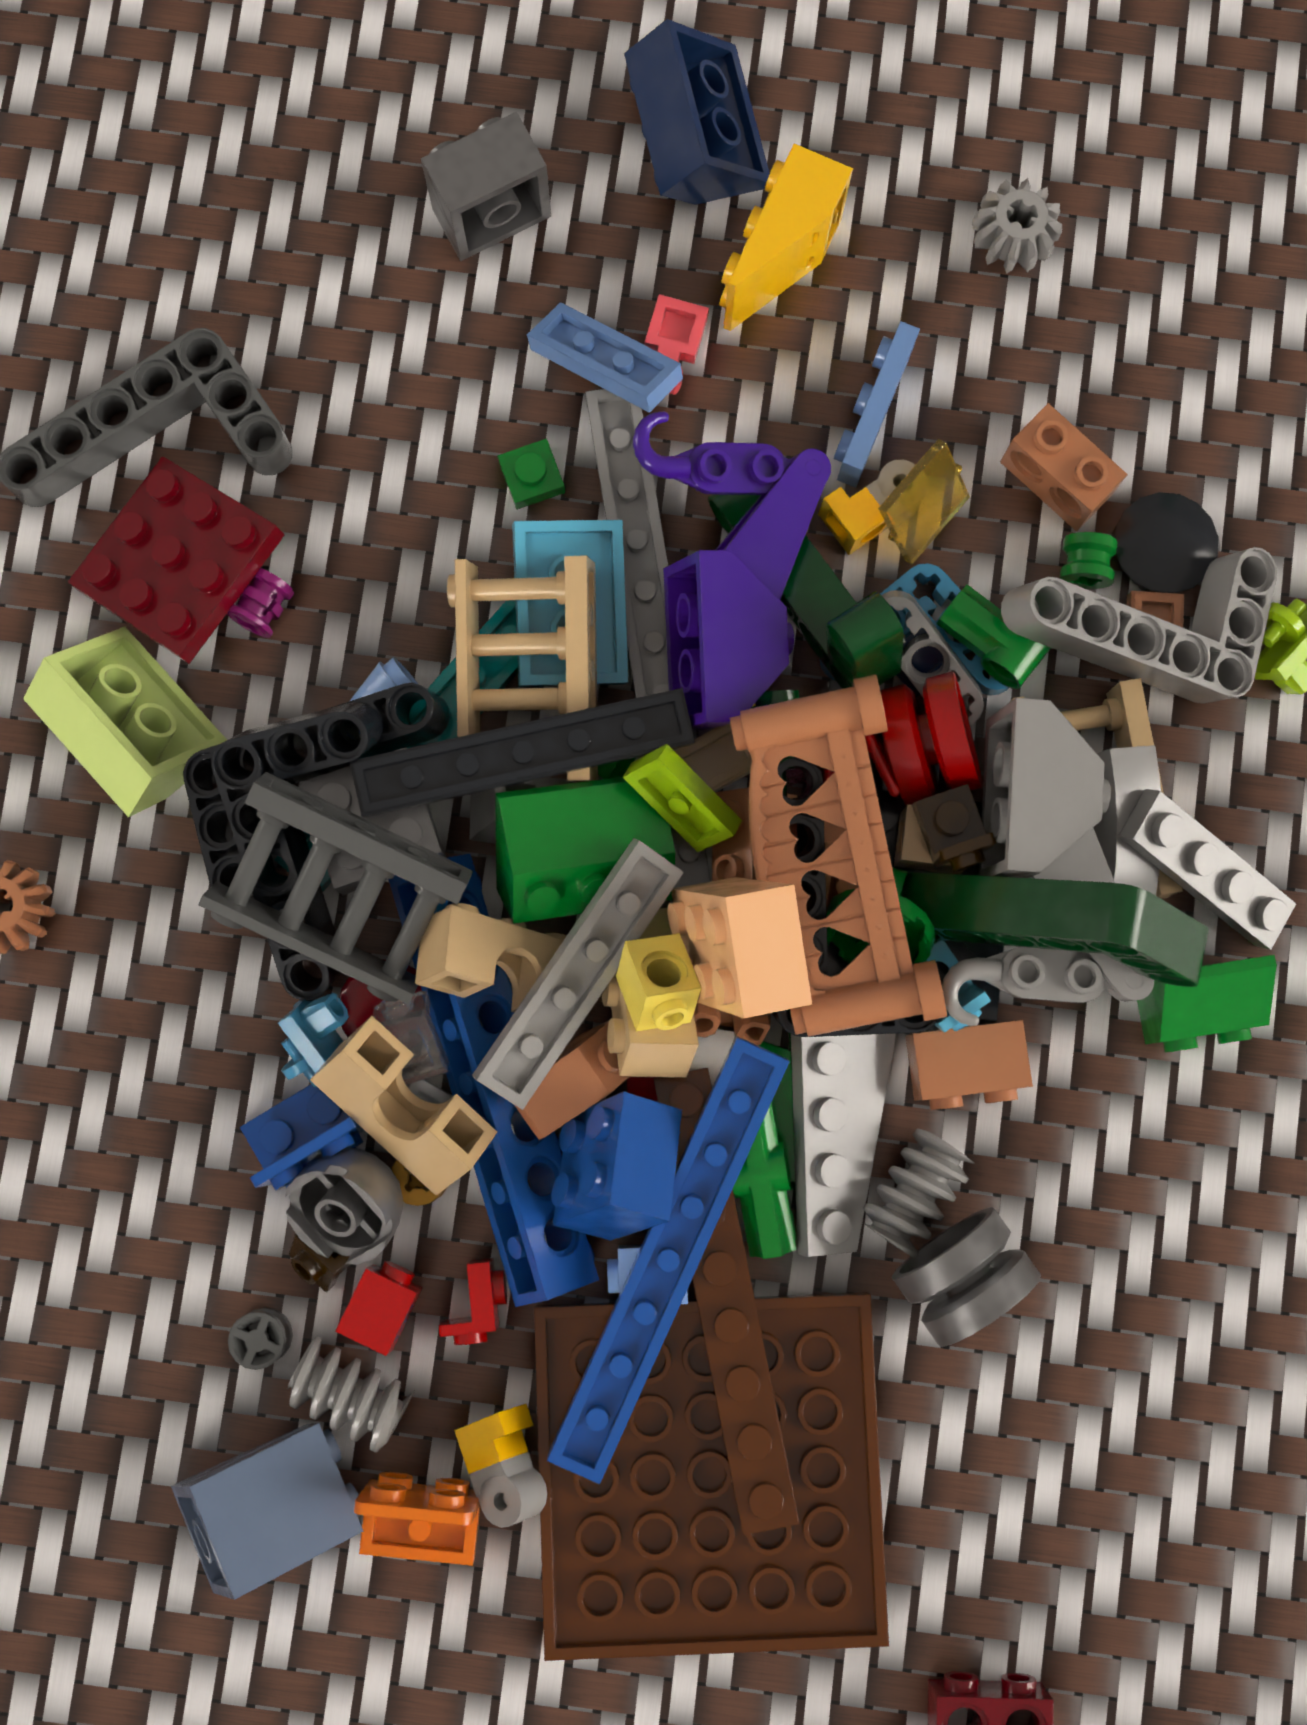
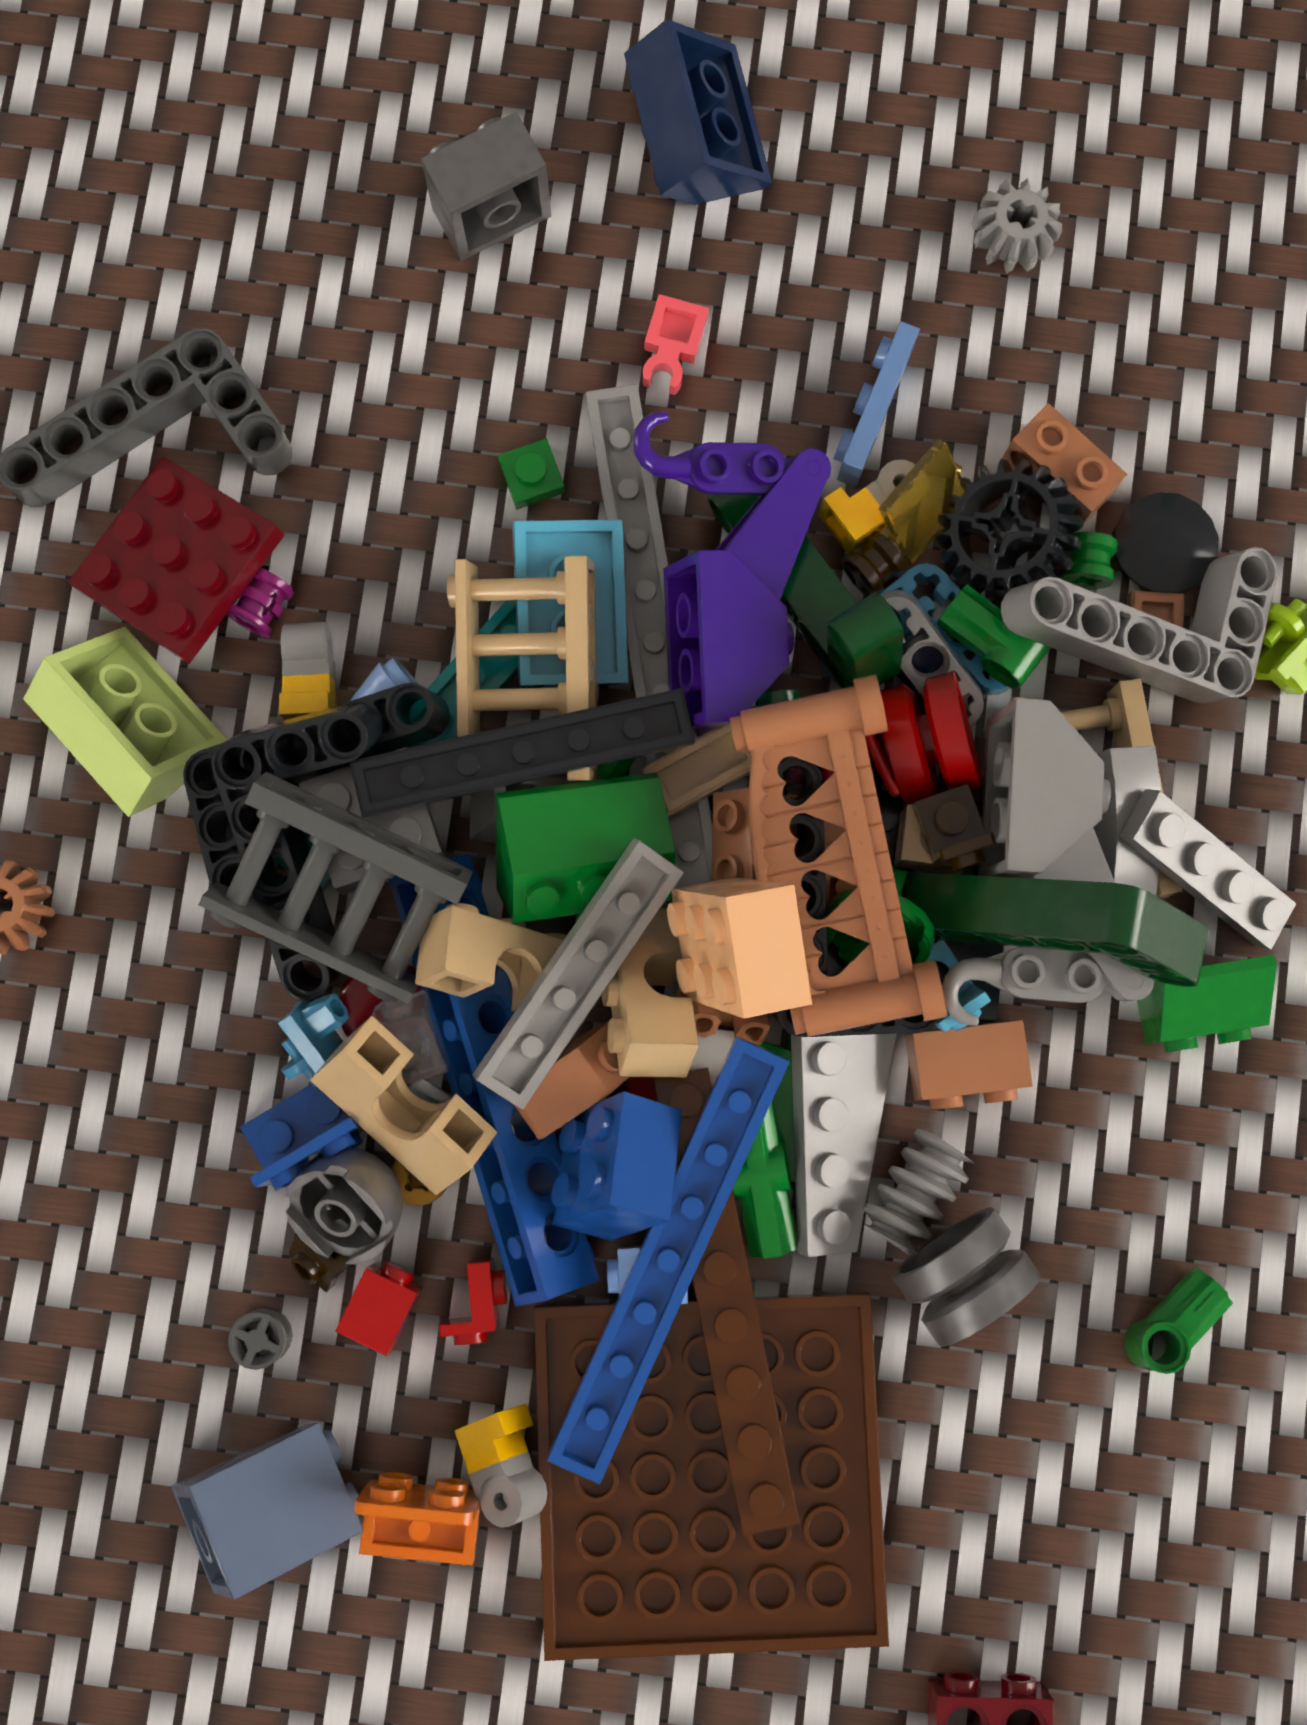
light grey piece [287,1336,415,1453] -> none
medium blue plate [527,302,683,413] -> none
light yellow brick [616,933,702,1032] -> none
lime plate [623,744,742,852] -> none
yellow slope [719,143,853,331] -> none
none -> leg [279,622,336,720]
none -> dark brown wheel [841,531,908,596]
none -> black gear [936,458,1084,604]
none -> green piece [1124,1267,1233,1374]

